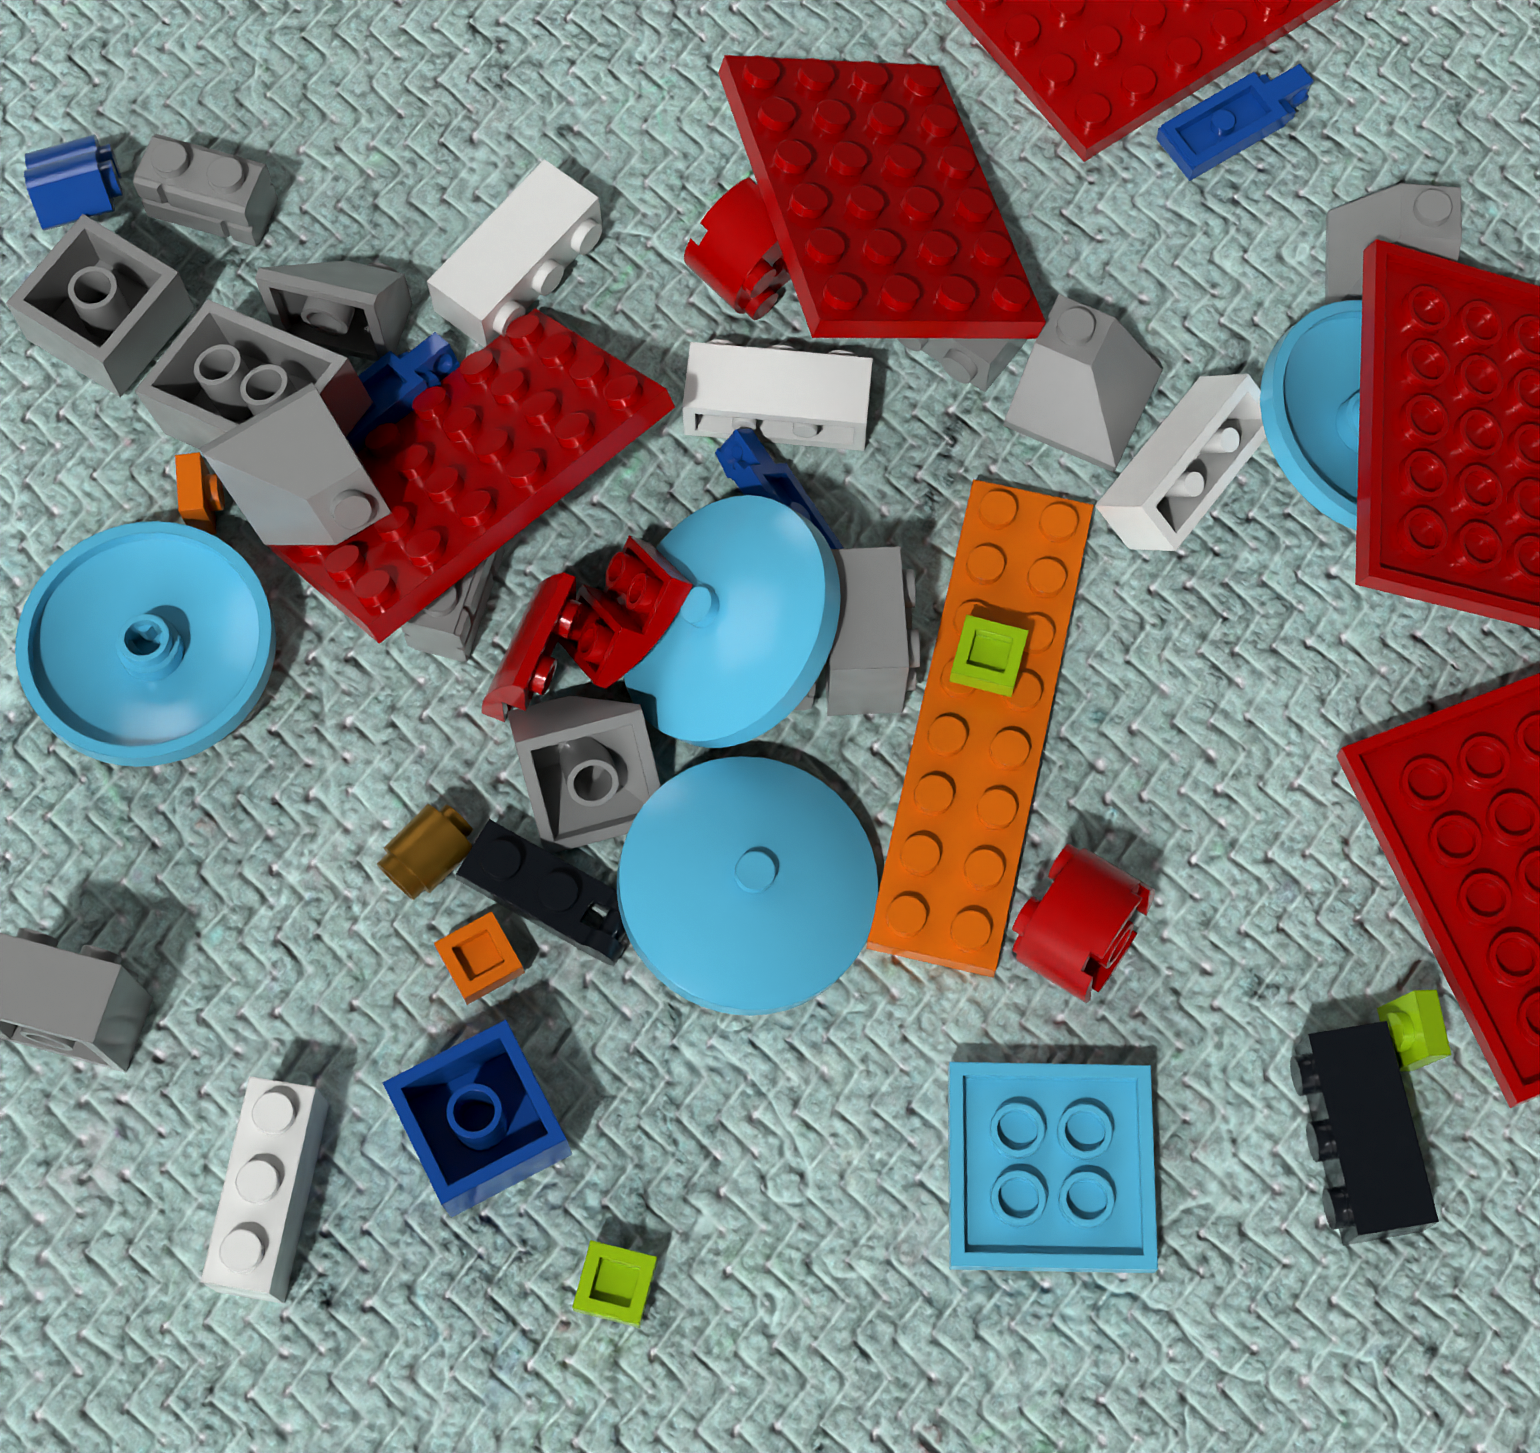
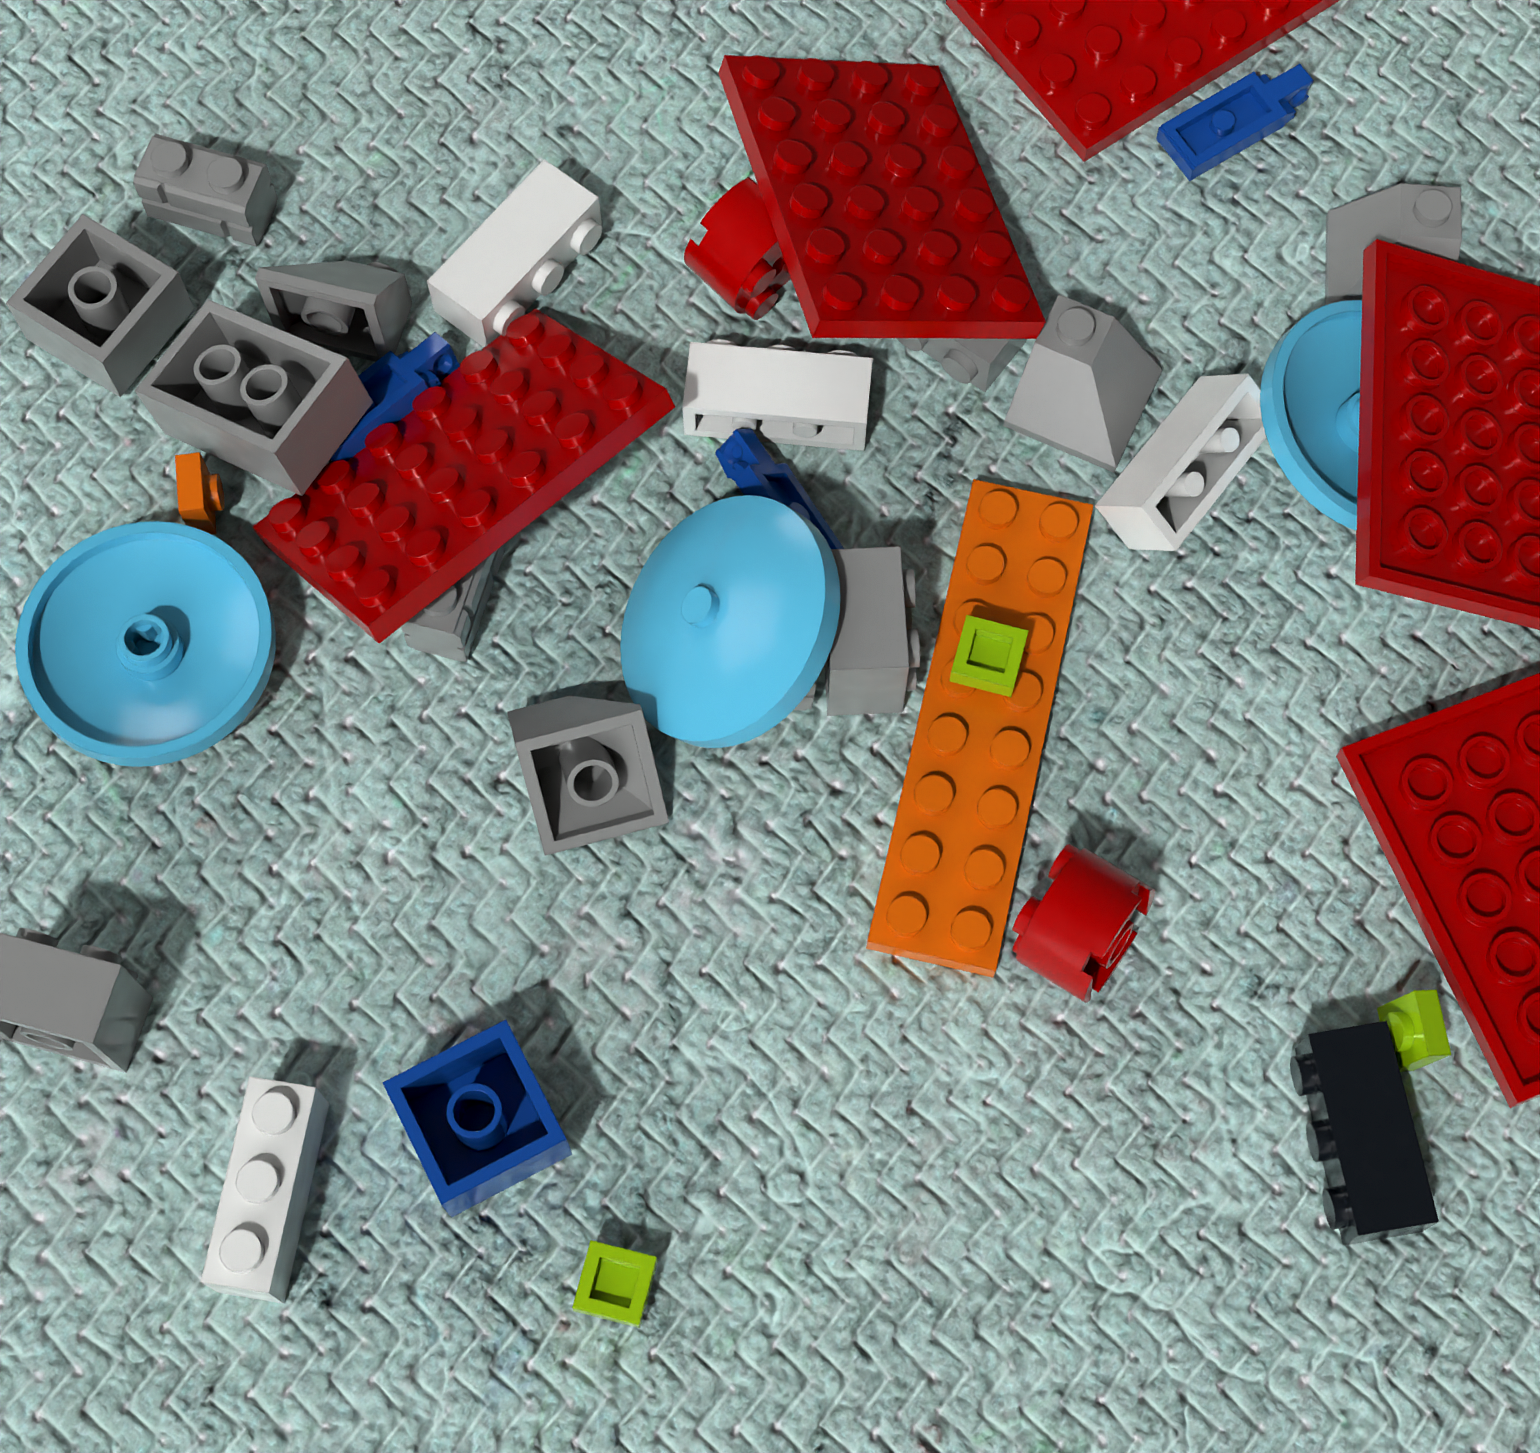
blue brick [24,134,123,231] -> none
light grey slope [200,382,391,545] -> none
pearl gold brick [377,804,474,900] -> none
orange plate [434,911,525,1005] -> none
black plate [456,819,626,966] -> none
red slope [482,572,583,722] -> none
red slope [558,535,693,689] -> none
medium azure dish [617,756,878,1016] -> none
medium azure plate [948,1062,1158,1273] -> none

